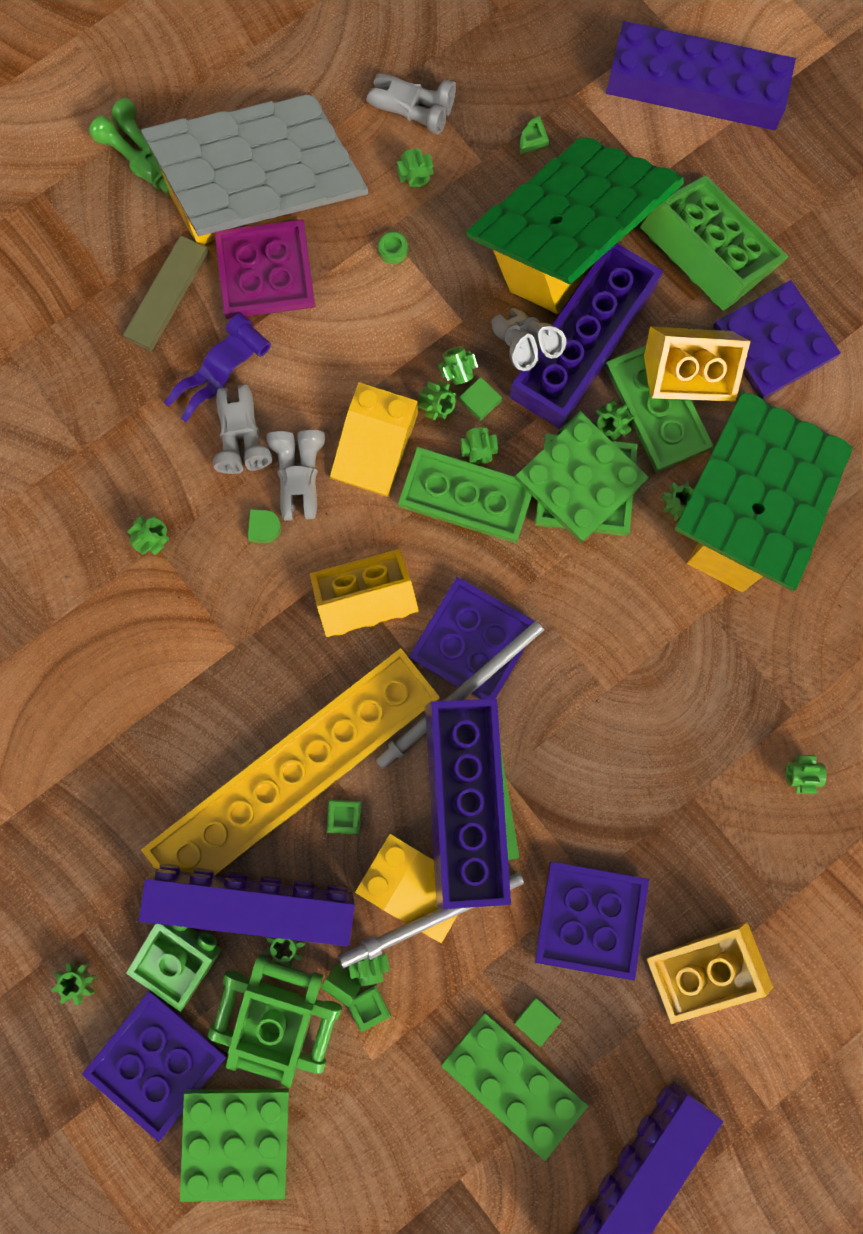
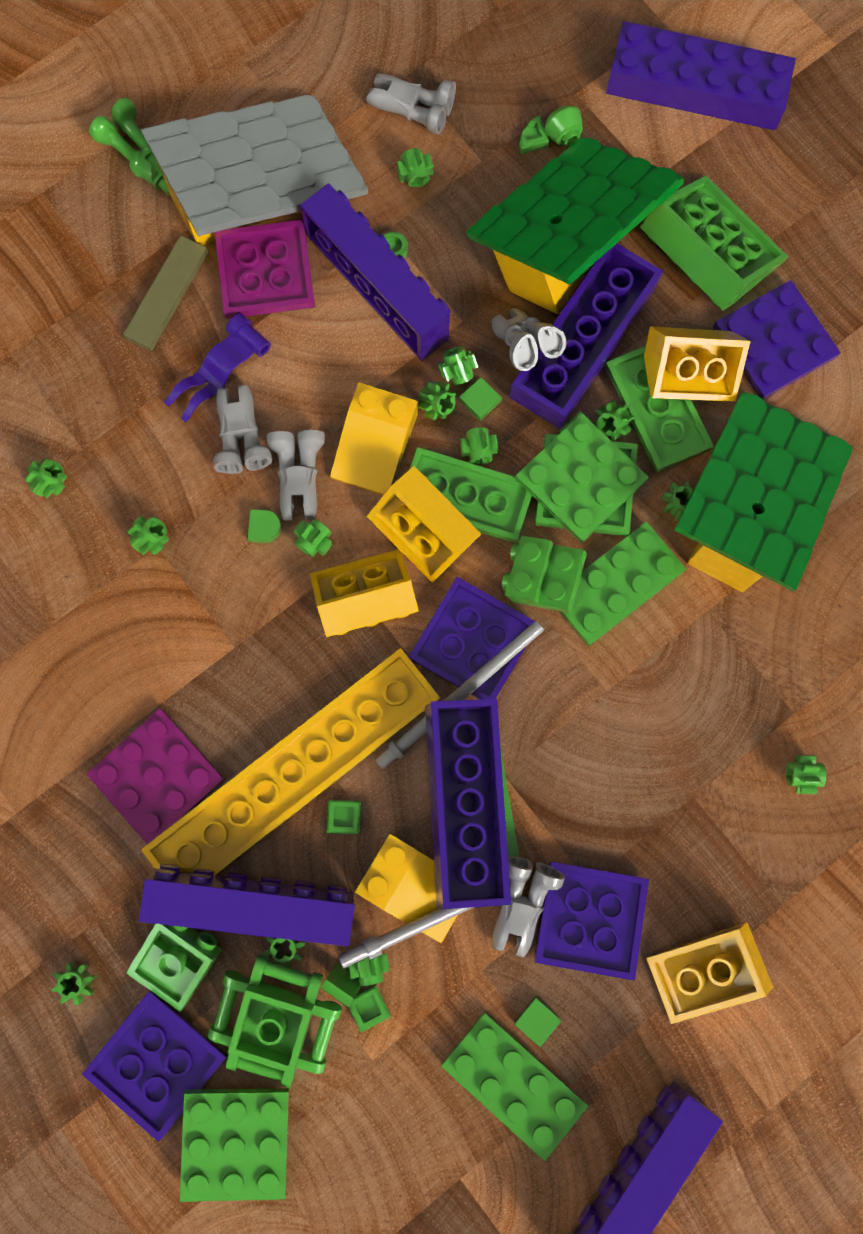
none -> bright green gear [25,458,67,498]
none -> magenta plate [86,708,225,844]
none -> bright green gear [293,519,332,558]
none -> dark purple brick [300,183,450,362]
none -> yellow slope [366,466,481,583]
none -> light grey piece [492,856,565,957]
none -> bright green plate [502,536,587,613]
none -> bright green cone [544,105,583,146]
none -> bright green plate [559,521,687,647]

